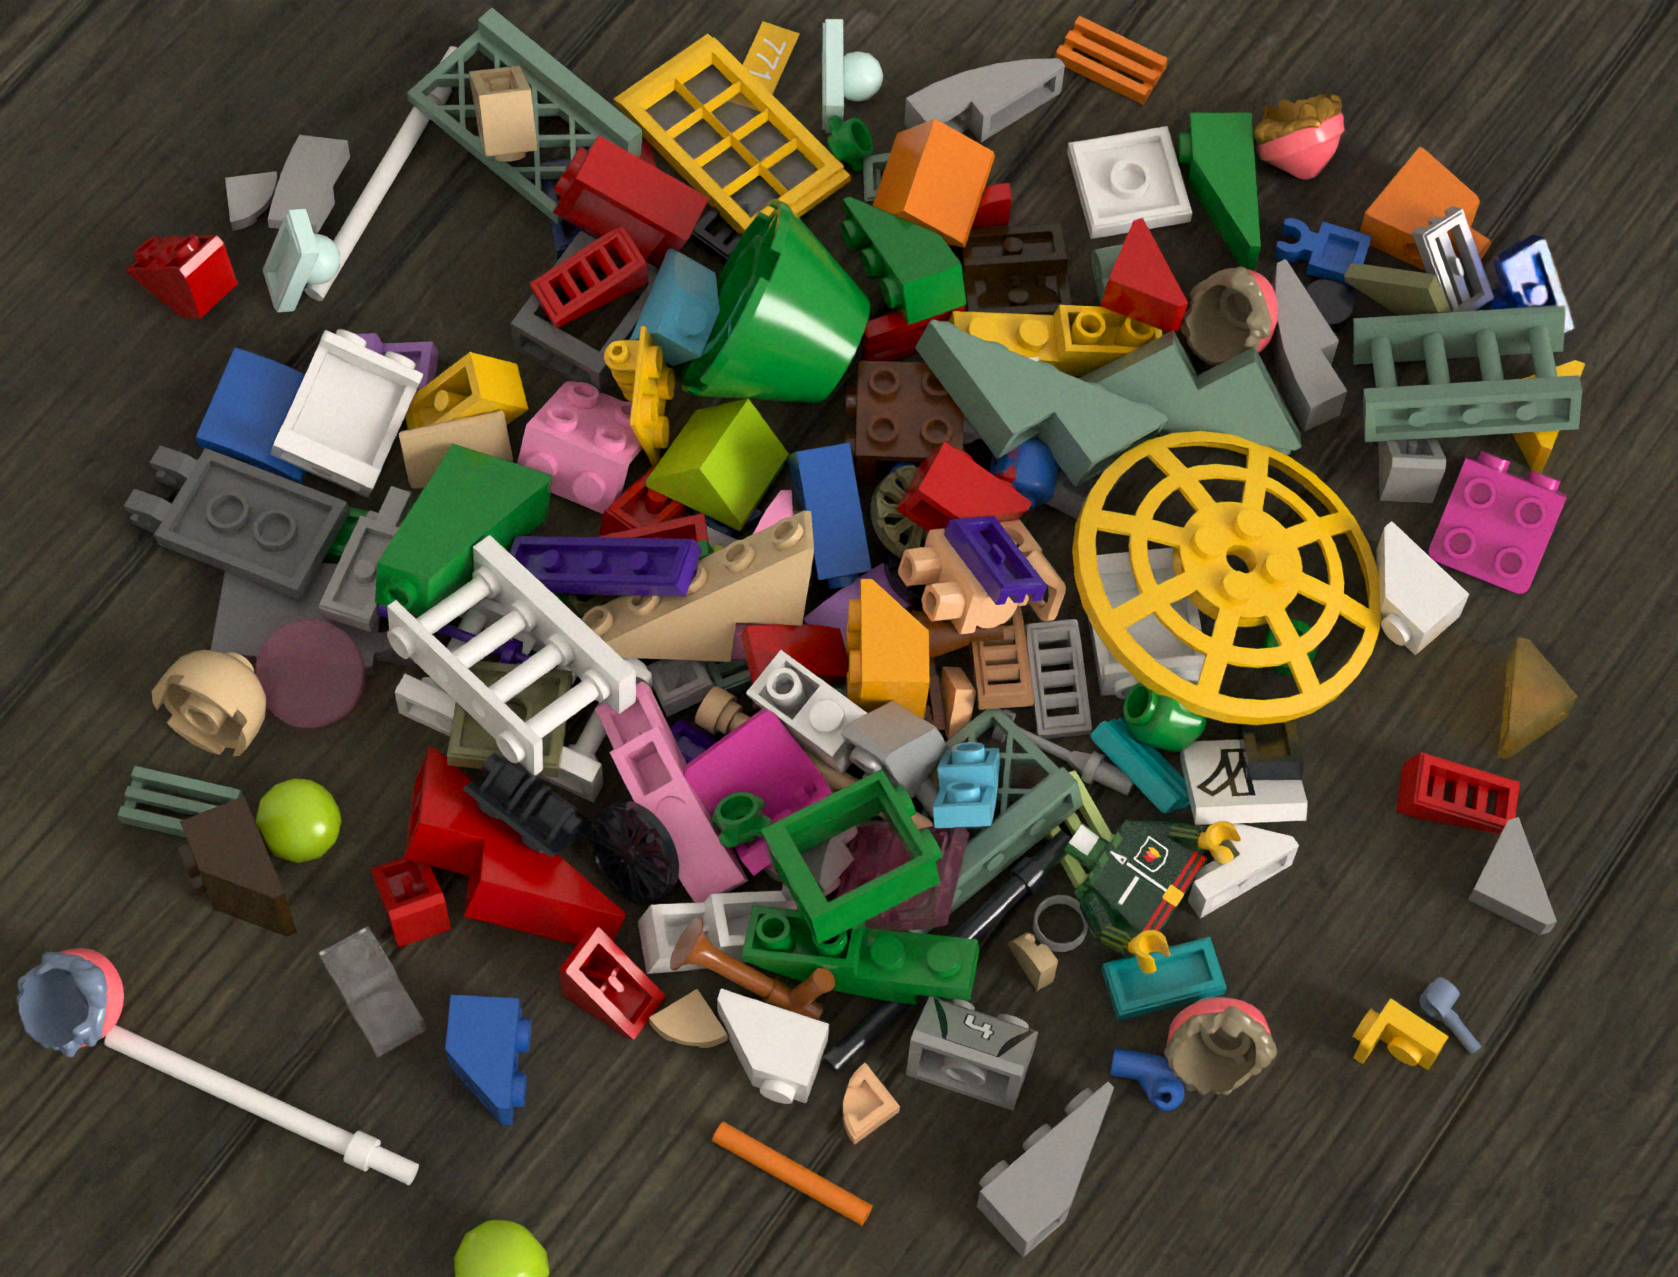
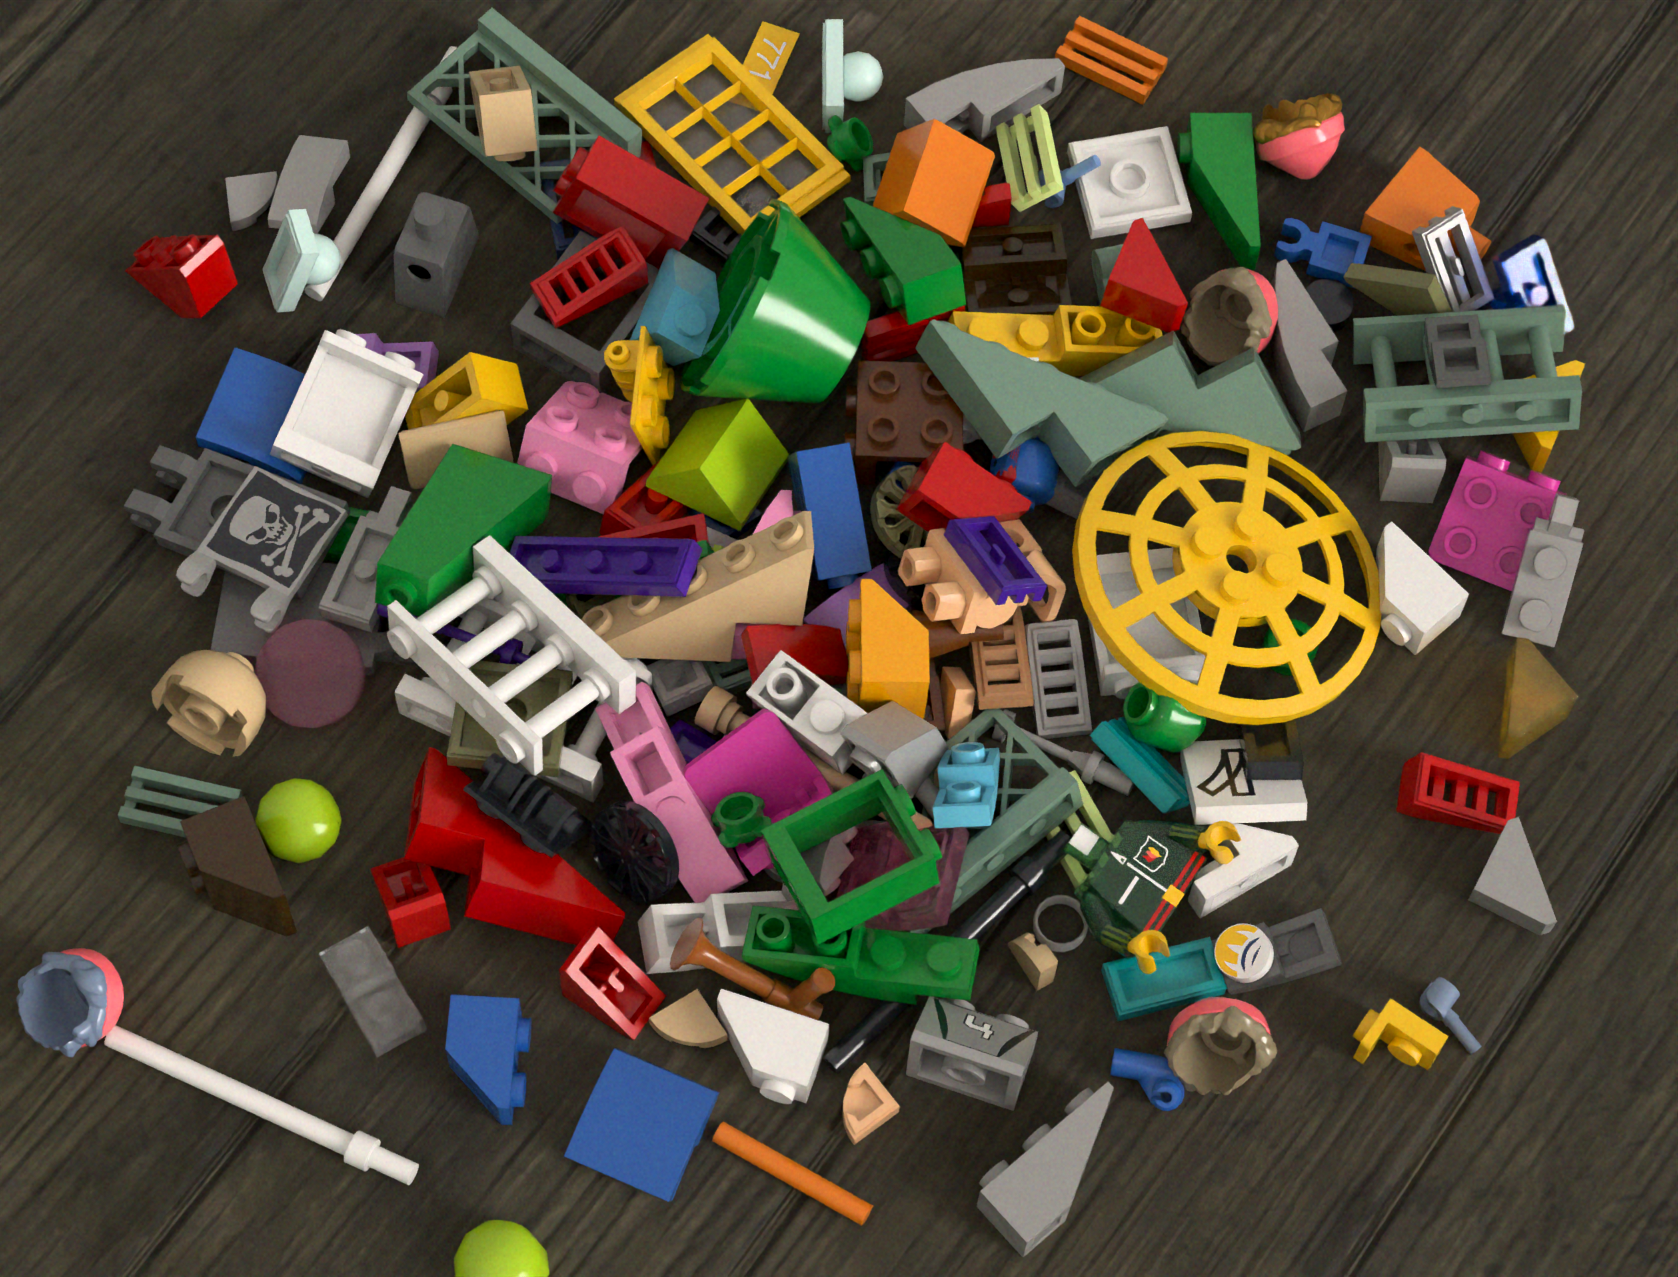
none -> flag [176,466,348,633]
none -> dark grey torso [394,192,479,318]
none -> blue slope [564,1048,720,1202]
none -> yellowish green tile [995,104,1064,212]
none -> medium blue hand [1038,155,1101,208]
none -> dark grey slope [1212,908,1342,995]
none -> tile [1214,923,1274,983]
none -> dark grey slope [1424,314,1491,388]
none -> light grey hinge [1501,493,1584,647]

